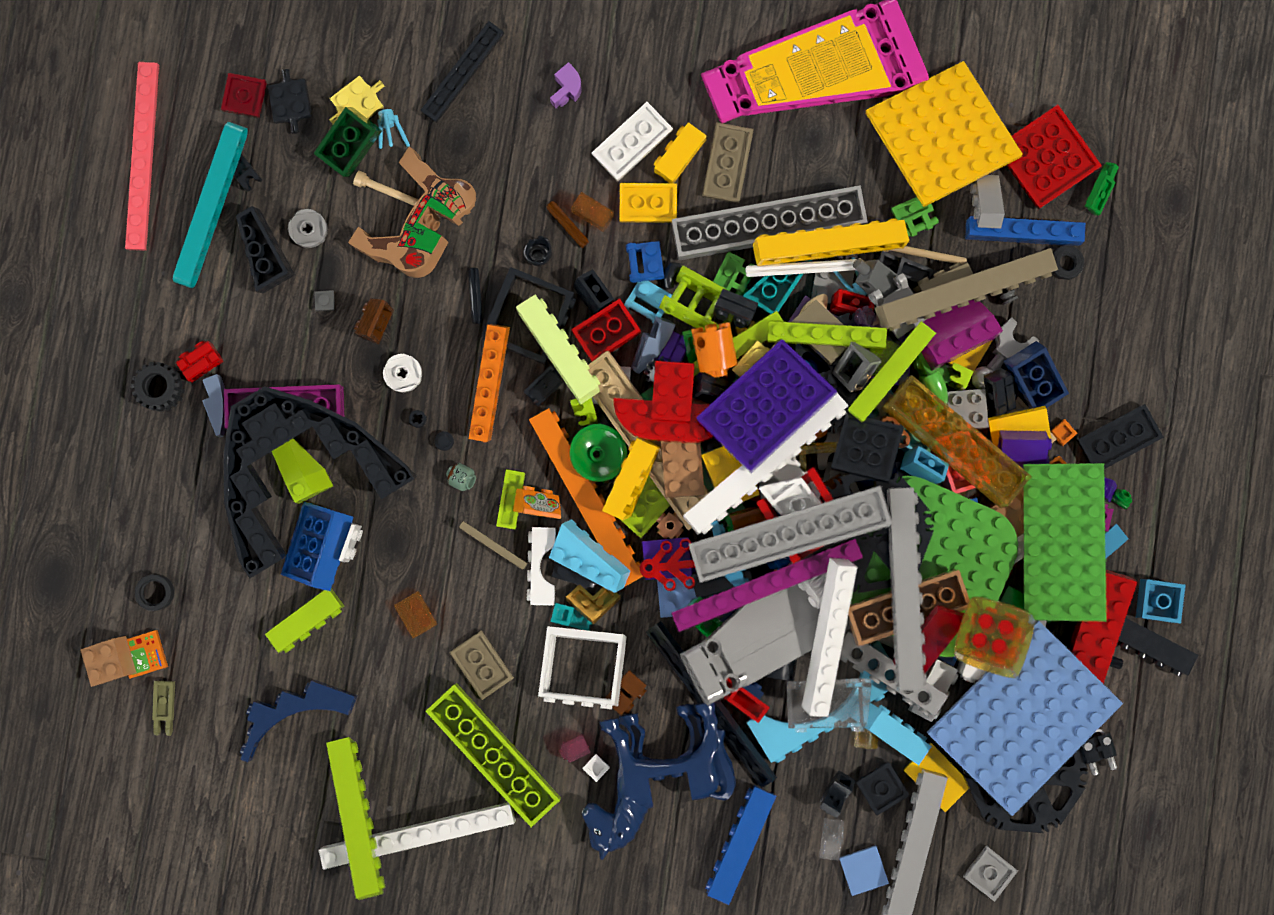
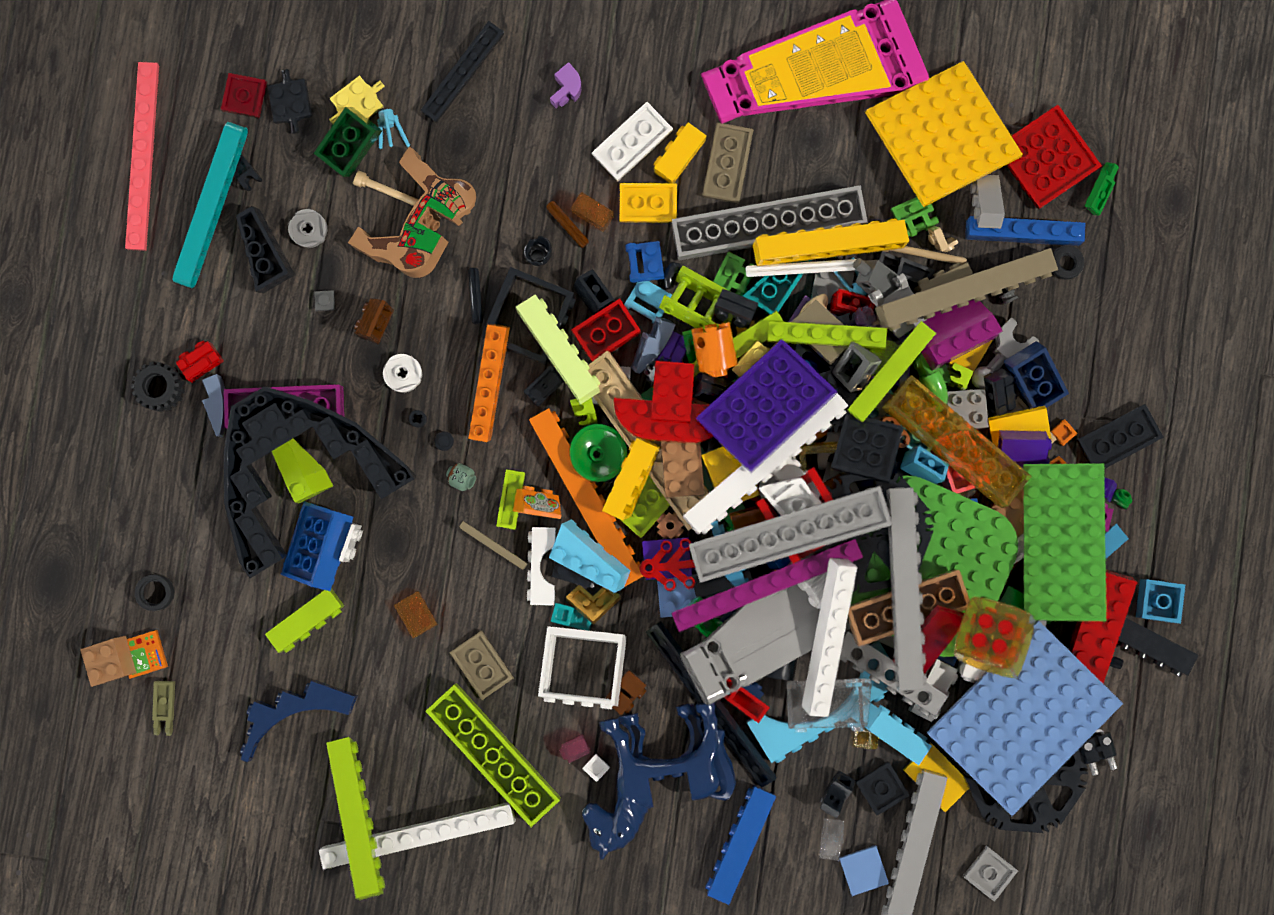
none -> tan bracket [928,226,959,252]

